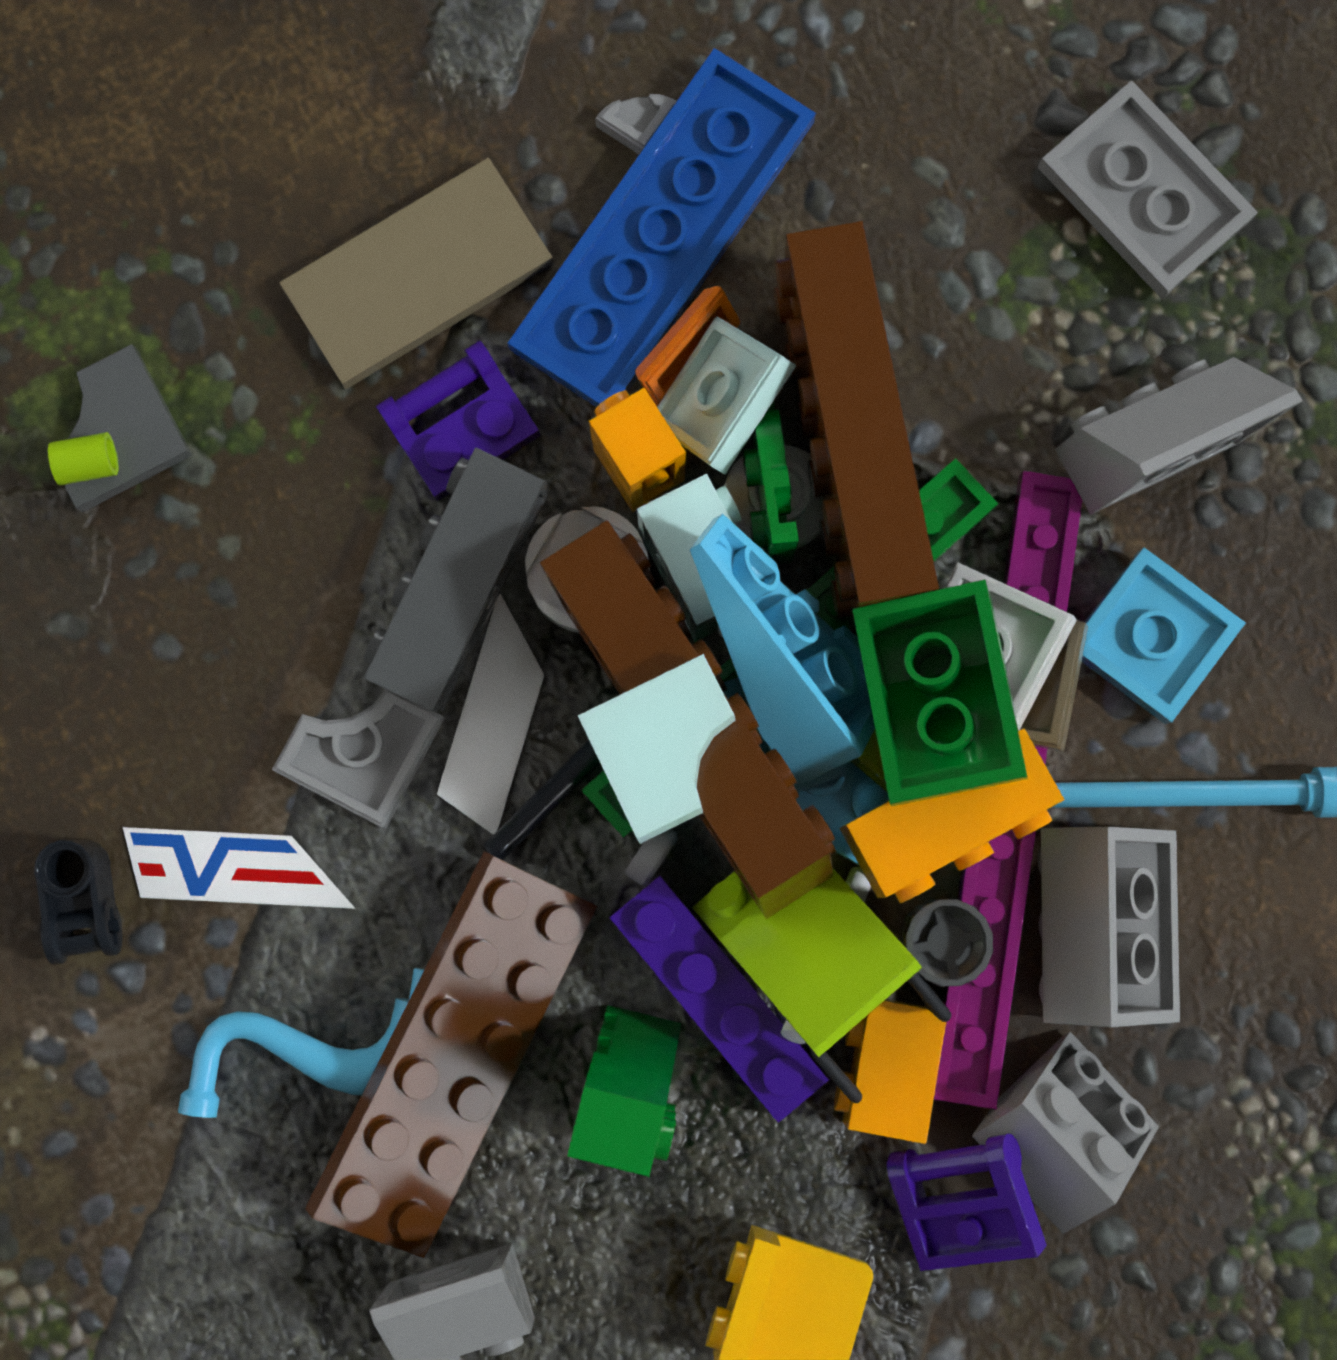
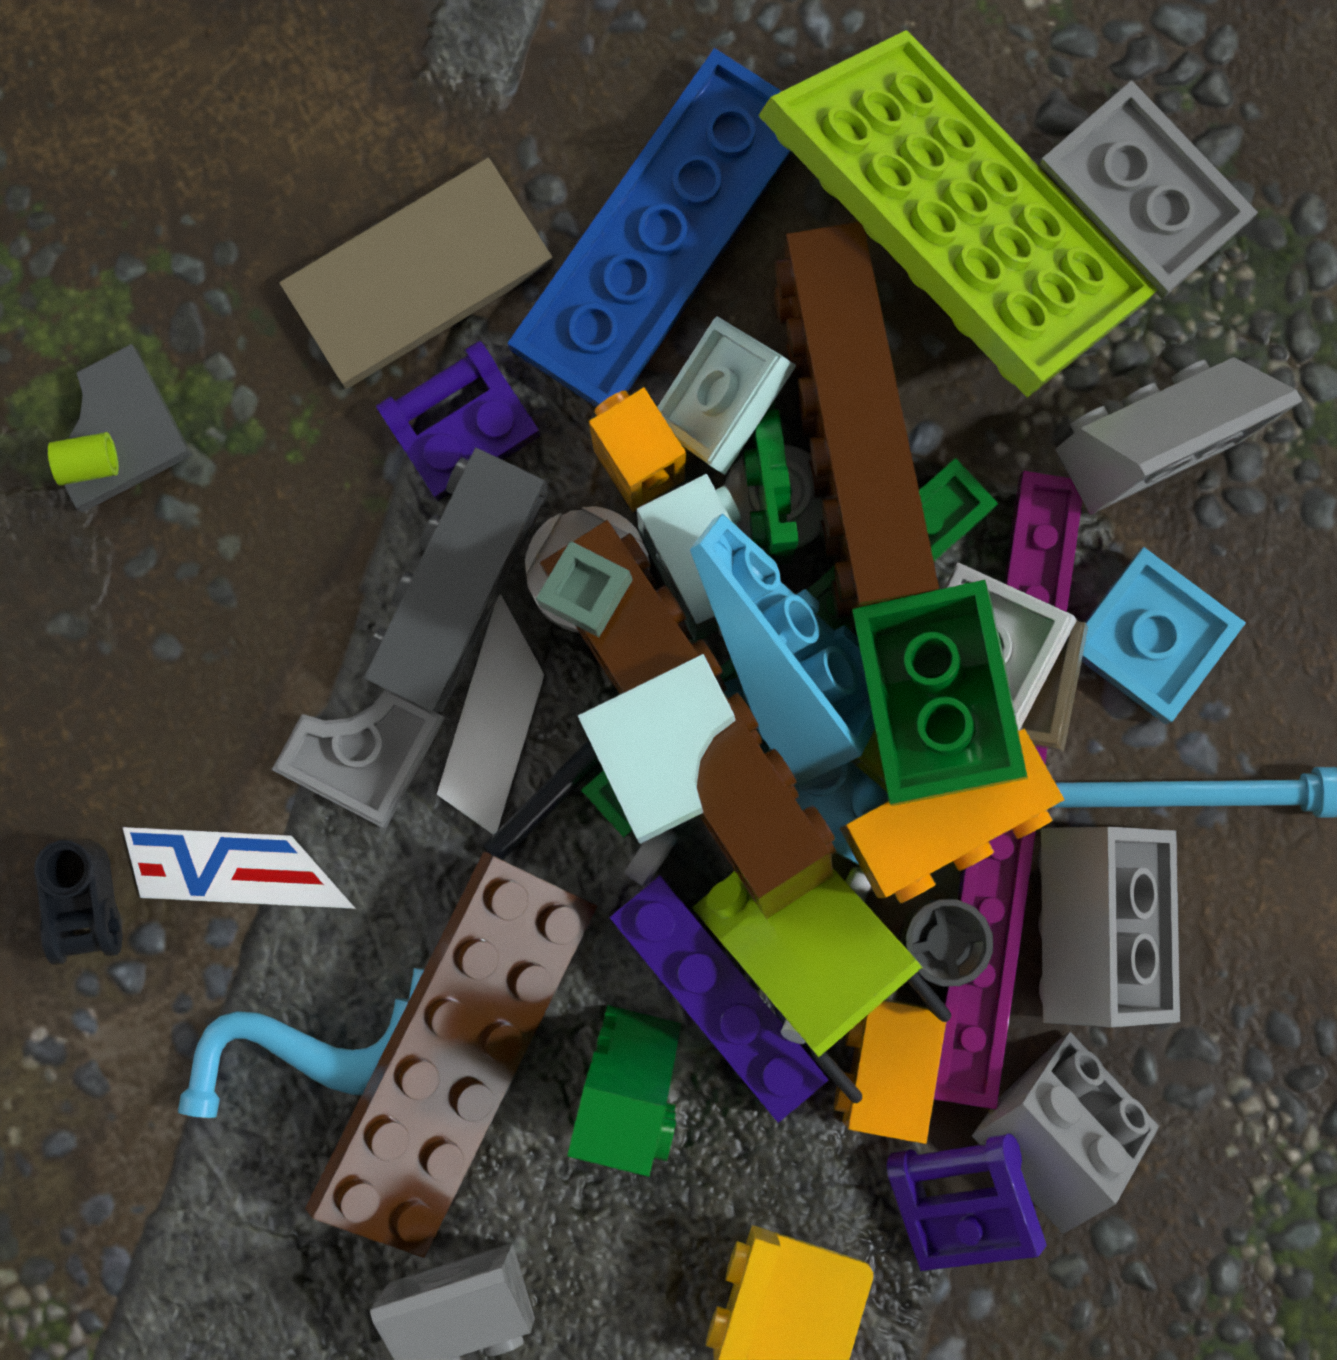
light grey tile [595,94,677,154] -> none
orange tile [635,286,741,407] -> none
none -> sand green plate [536,541,633,637]
none -> lime plate [758,30,1158,398]

